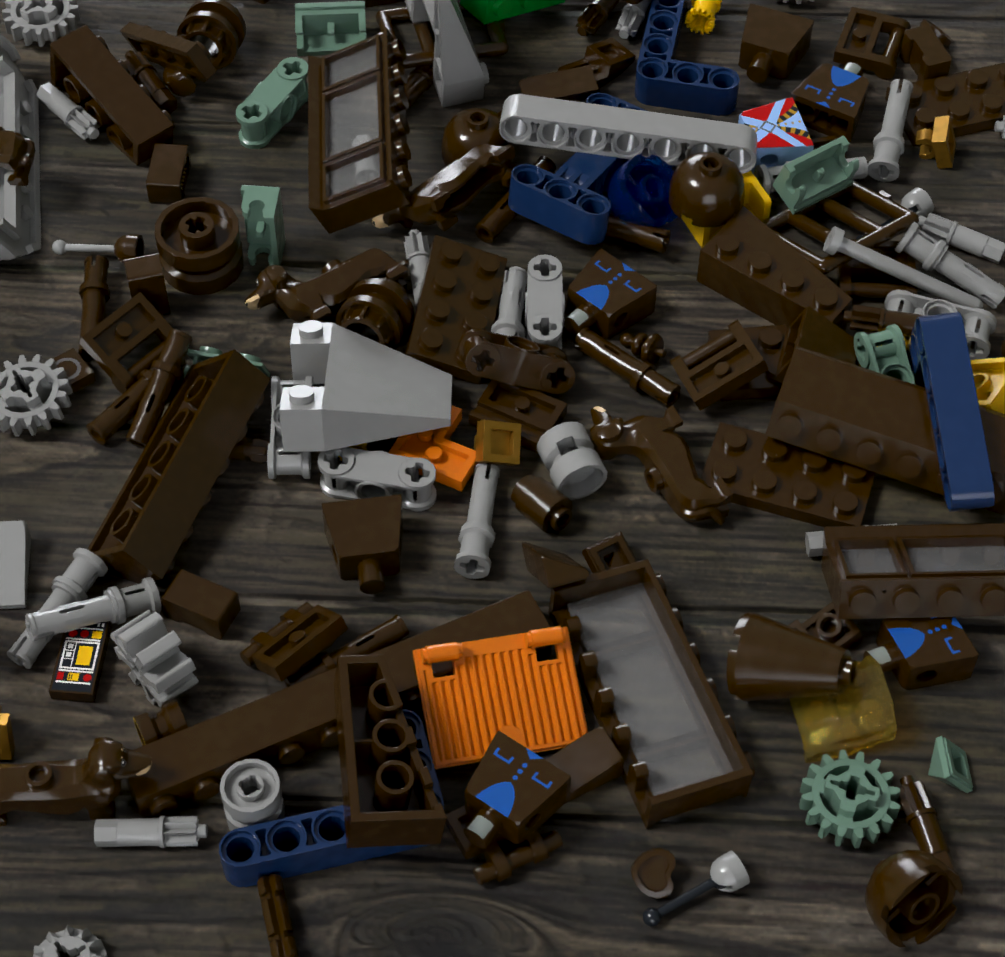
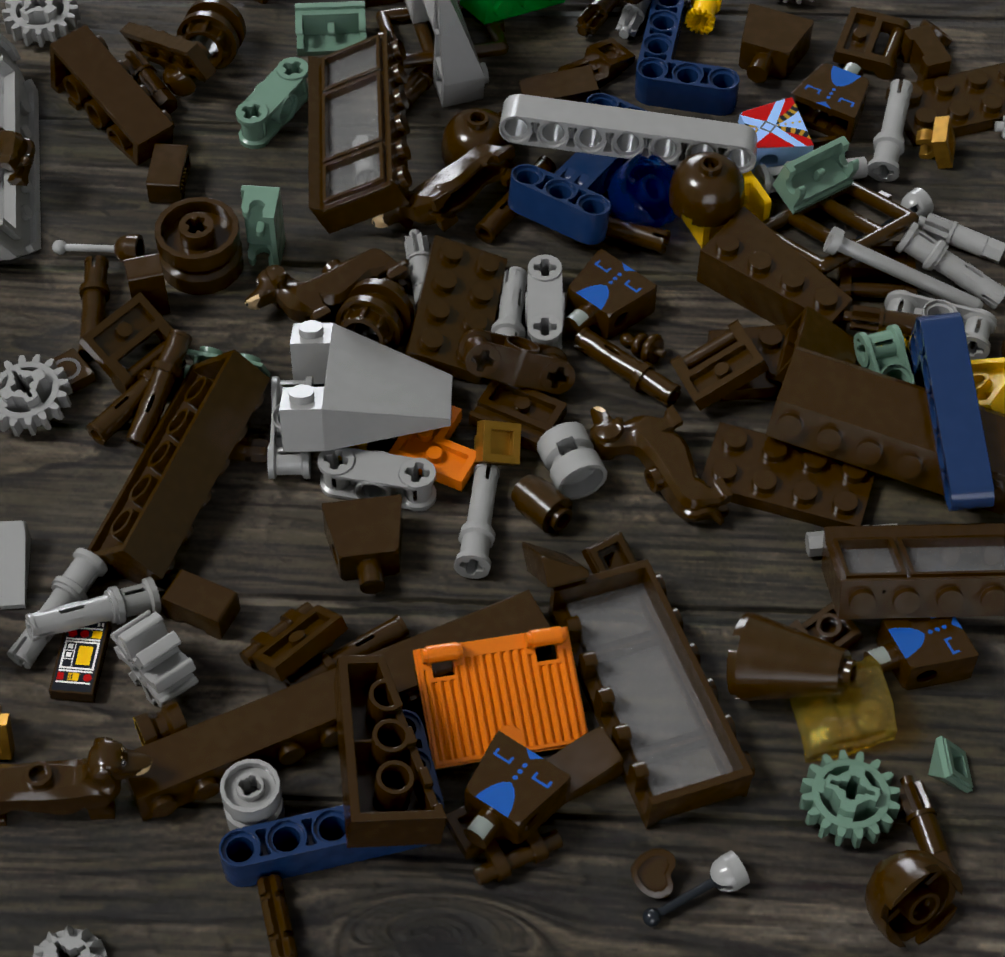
light grey piece [36,82,100,140] -> none
light grey piece [94,816,208,848] -> none

